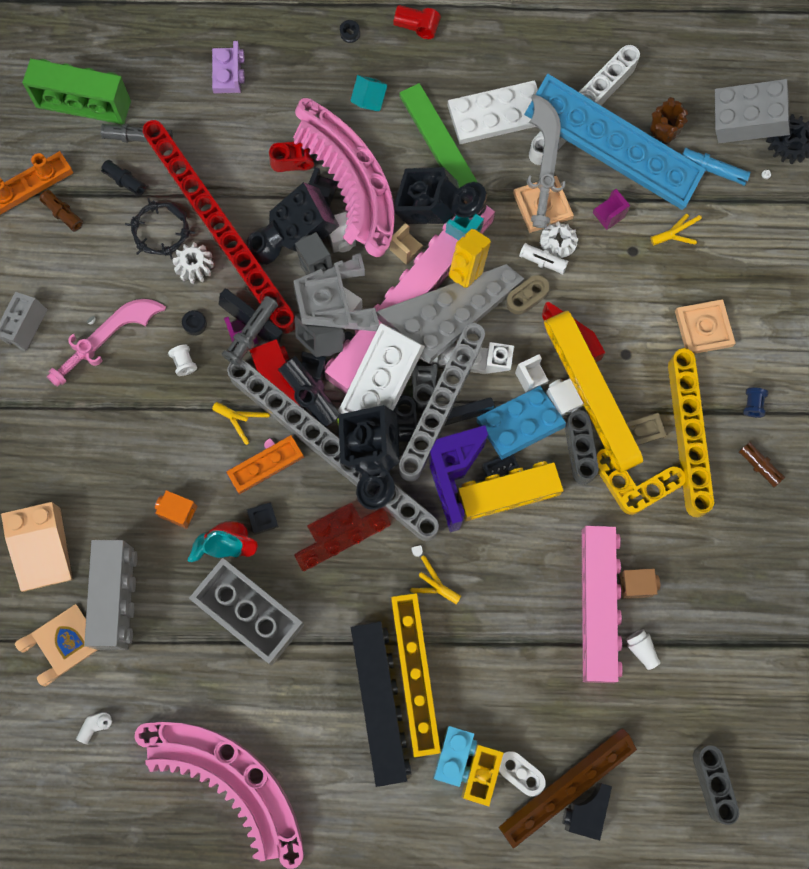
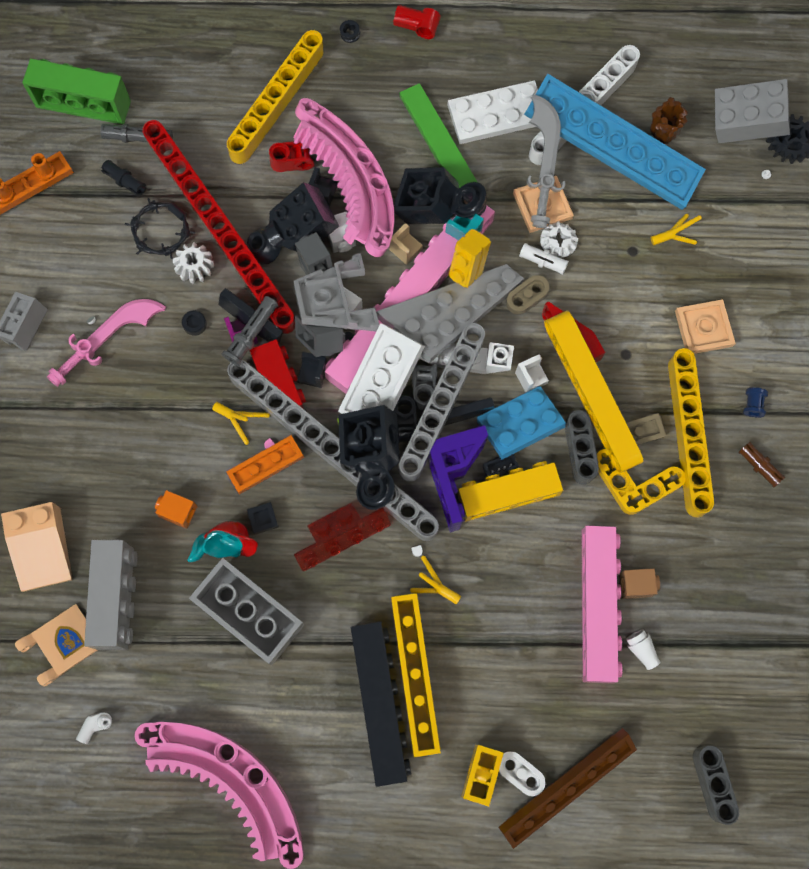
reddish brown pin [39,190,83,232] -> none
white bush [168,345,197,376] -> none
lavender bracket [212,41,245,93] -> none
black piece [278,356,340,427] -> none
teal panel [351,75,387,111] -> none
medium azure brick [433,726,477,787] -> none
white brick [546,379,584,418] -> none
black arch [562,782,612,841] -> none
magenta panel [593,189,630,230] -> none
dark azure pin [682,147,751,186] -> none
none -> yellow beam [227,30,324,164]

